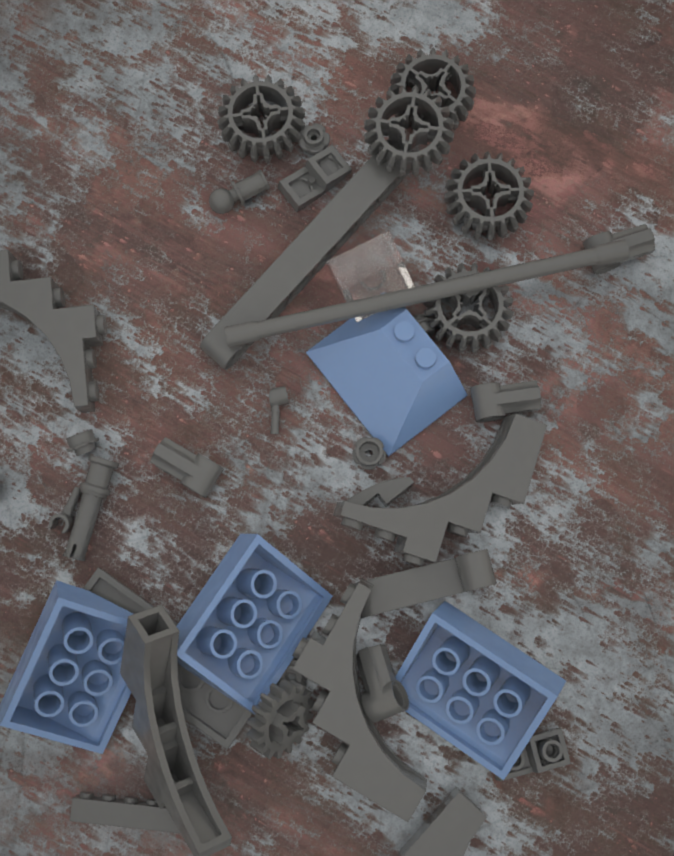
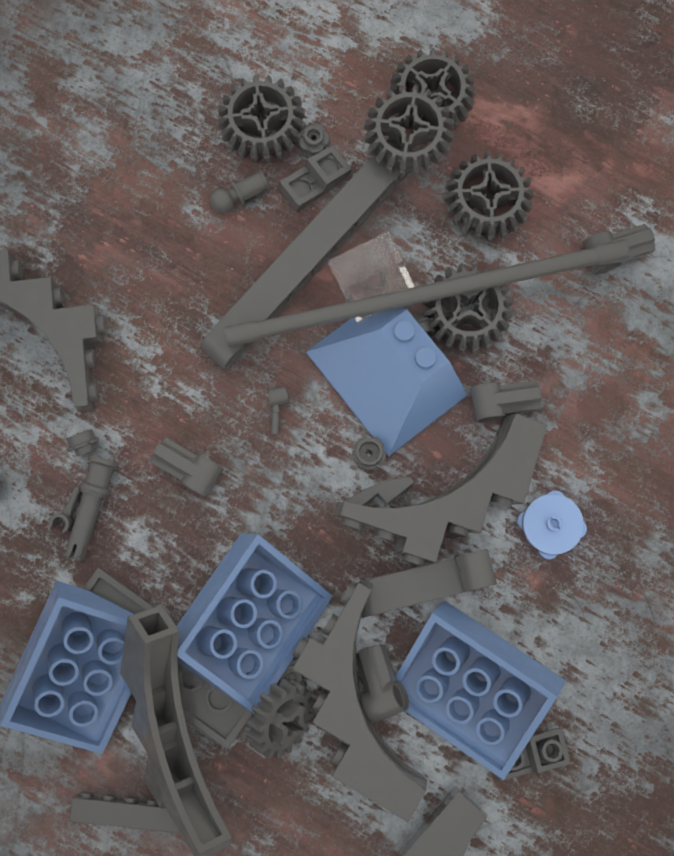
none -> light blue piece [517,491,587,559]

